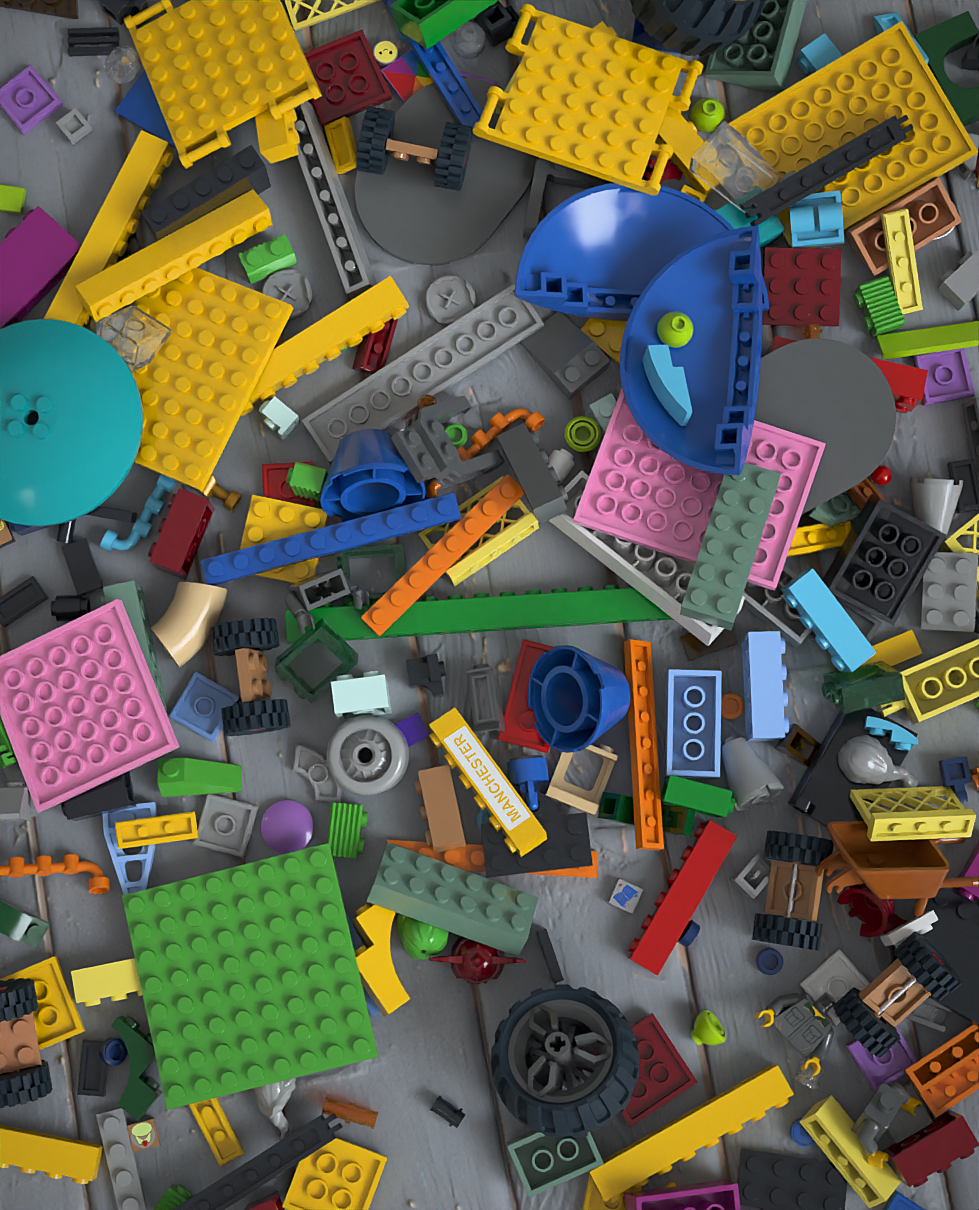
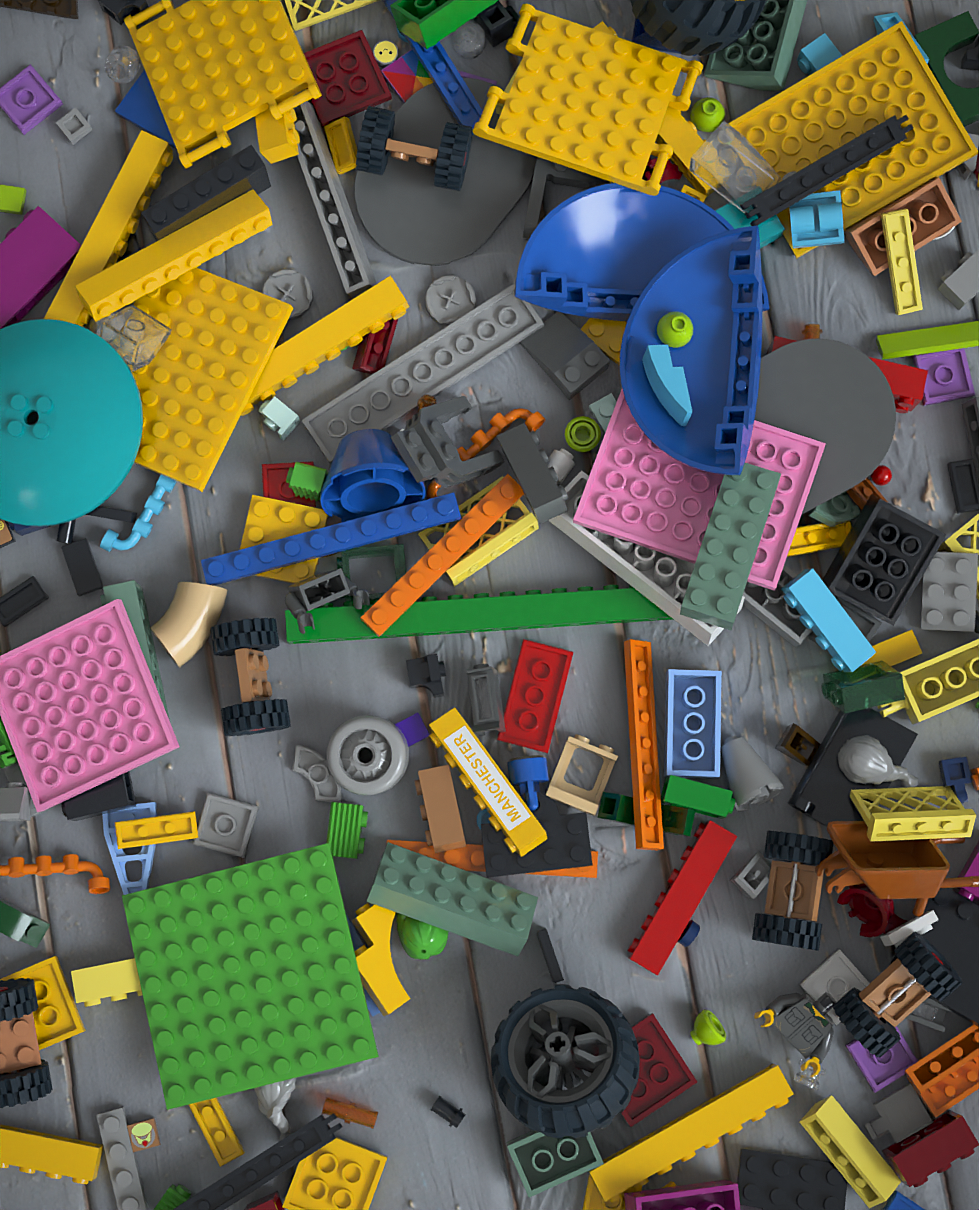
black brick [51,595,91,621] -> none
black tile [68,27,120,57] -> none
black tile [77,1039,109,1097] -> none
dark blue tile [99,1037,127,1066] -> none
dark green arch [111,1016,163,1121] -> none
dark red brick [148,488,215,580] -> none
bright green slope [158,757,242,797] -> none
medium blue tile [168,671,241,743] -> none
pearl gold leg [193,474,242,512] -> none
bright green brick [239,234,297,284] -> none
medium lavender dish [261,800,314,853] -> none
clear green window [275,618,358,704] -> none
light aqua brick [331,671,392,720] -> none
dark red helmet [429,936,526,984] -> none
bright green plate [444,423,468,449] -> none
blue cone [527,645,630,753] -> none
light grey tile [608,879,643,914] -> none
dark brown tile [679,628,738,662] -> none
orange tile [721,693,744,720] -> none
light blue brick [741,631,789,742] -> none
dark blue tile [755,948,783,975] -> none
dark red plate [762,247,842,327] -> none
blue tile [790,1118,815,1147] -> none
dark grey torso [851,1080,923,1169] -> none
bright green brick [853,276,905,337] -> none
medium azure slope [864,716,918,751] -> none
light grey cone [910,477,963,542] -> none

